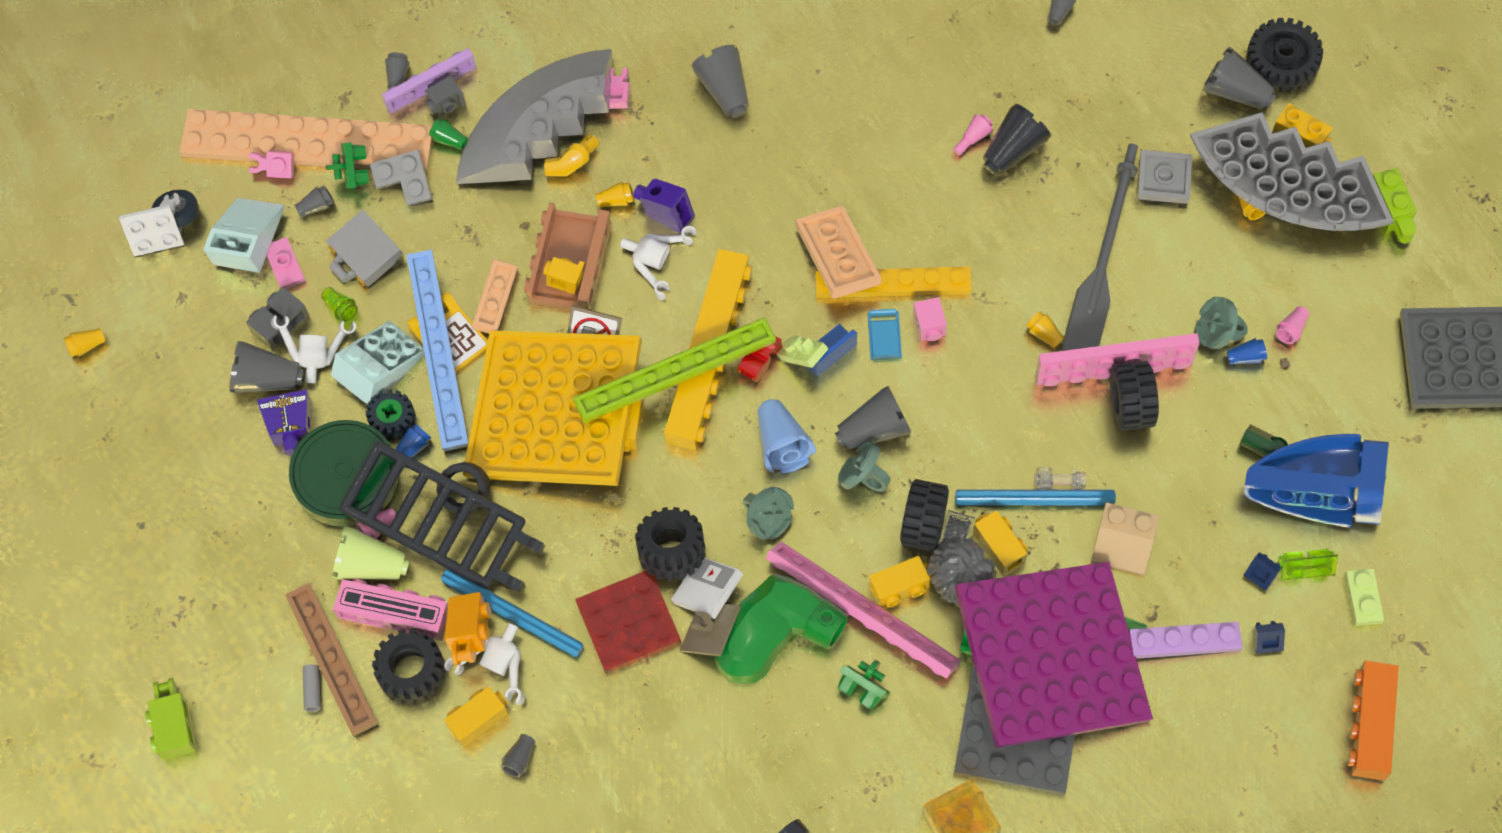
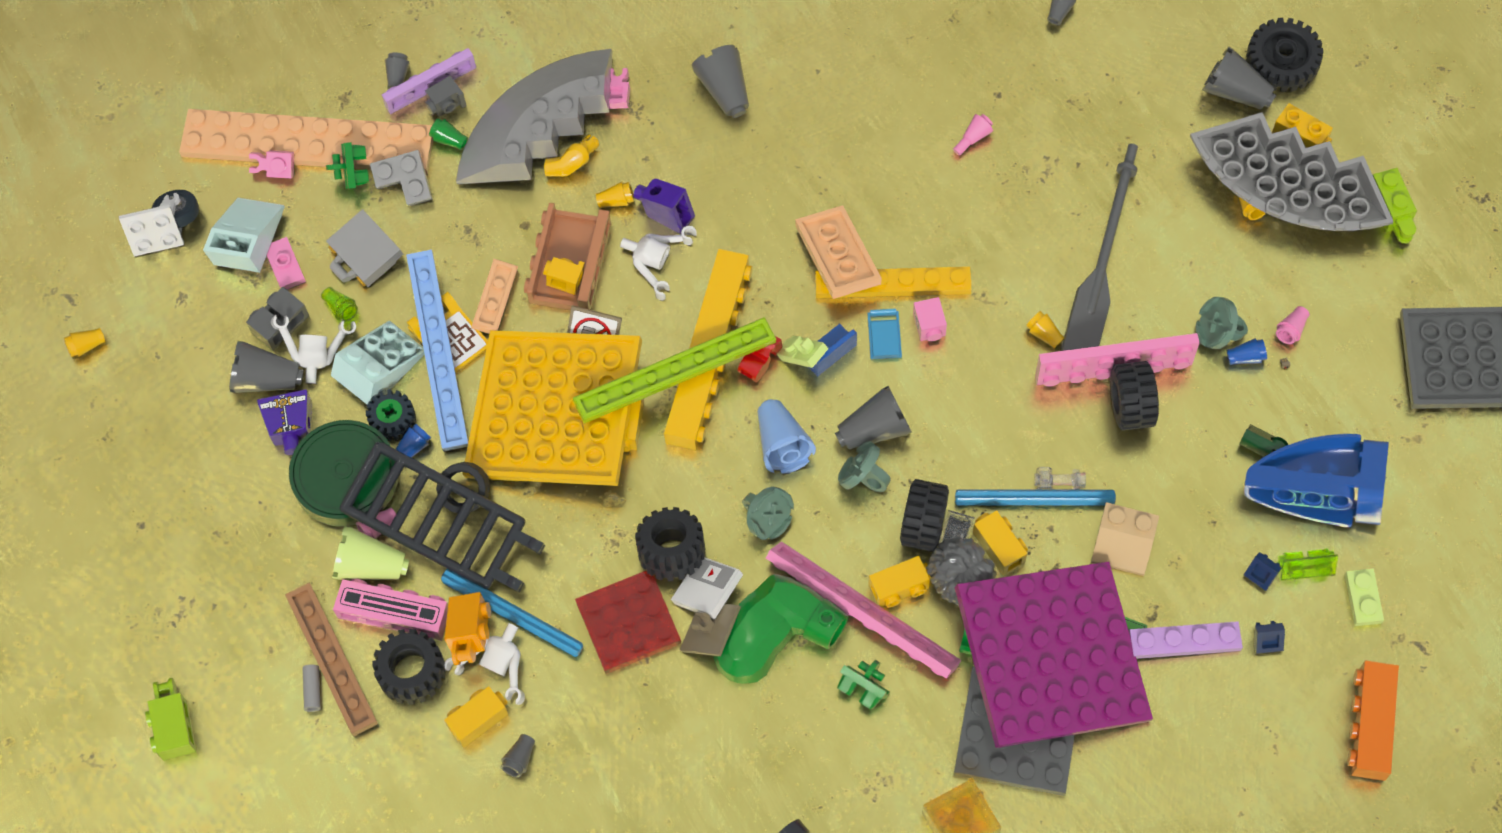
dark grey cone [295,185,335,218] -> none
black cone [983,104,1052,175] -> none
light grey plate [1137,150,1192,204] -> none

